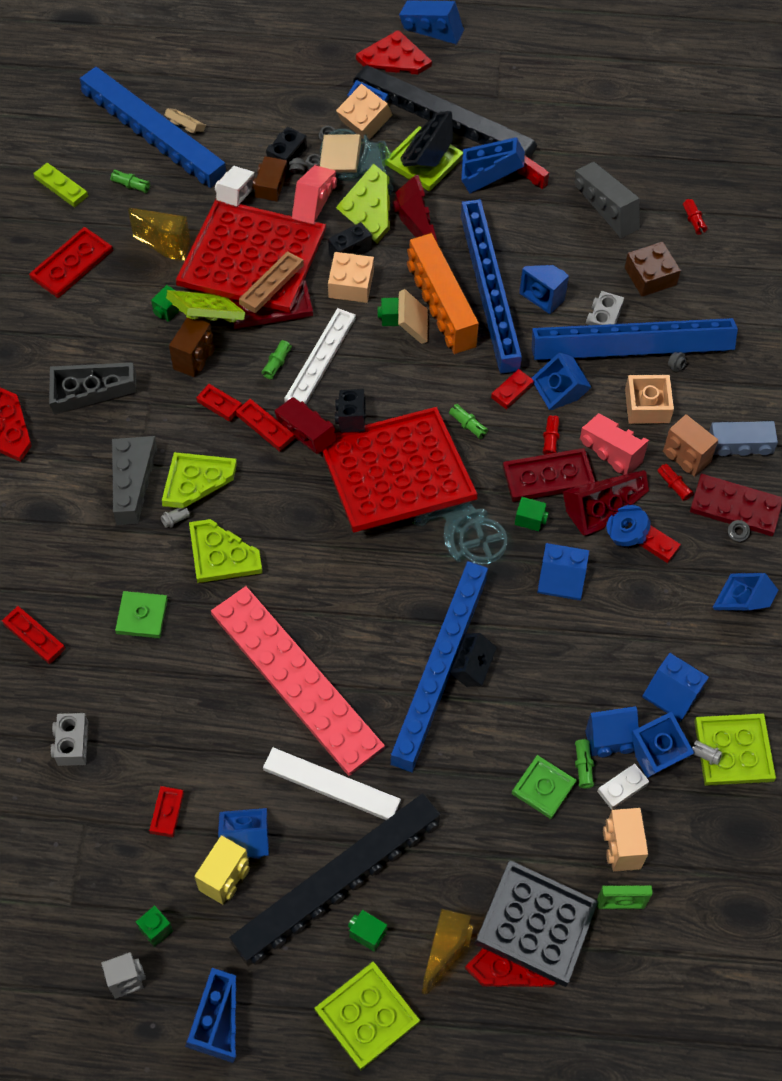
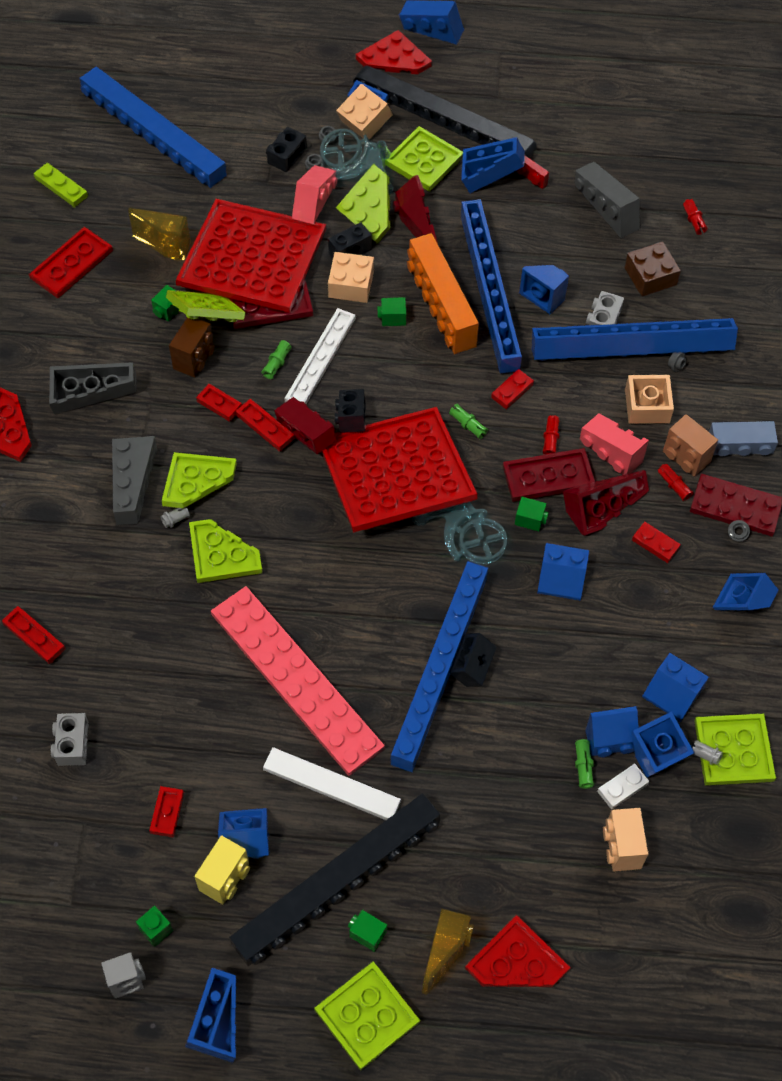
bright green pin [111,170,150,193] -> none
bright green plate [115,591,168,638] -> none
tan plate [165,108,206,133] -> none
white brick [215,166,254,206] -> none
medium nougat plate [239,251,303,313] -> none
reddish brown brick [252,156,288,202] -> none
dark grey plate [288,158,307,174] -> none
tan tile [320,134,362,173] -> none
tan tile [398,289,428,344] -> none
black wedge [400,111,453,168] -> none
plate [474,860,598,987] -> none
bright green plate [512,755,577,819] -> none
blue slope [531,352,592,410] -> none
bright green plate [597,886,652,909] -> none
blue plate [606,505,651,546] -> none

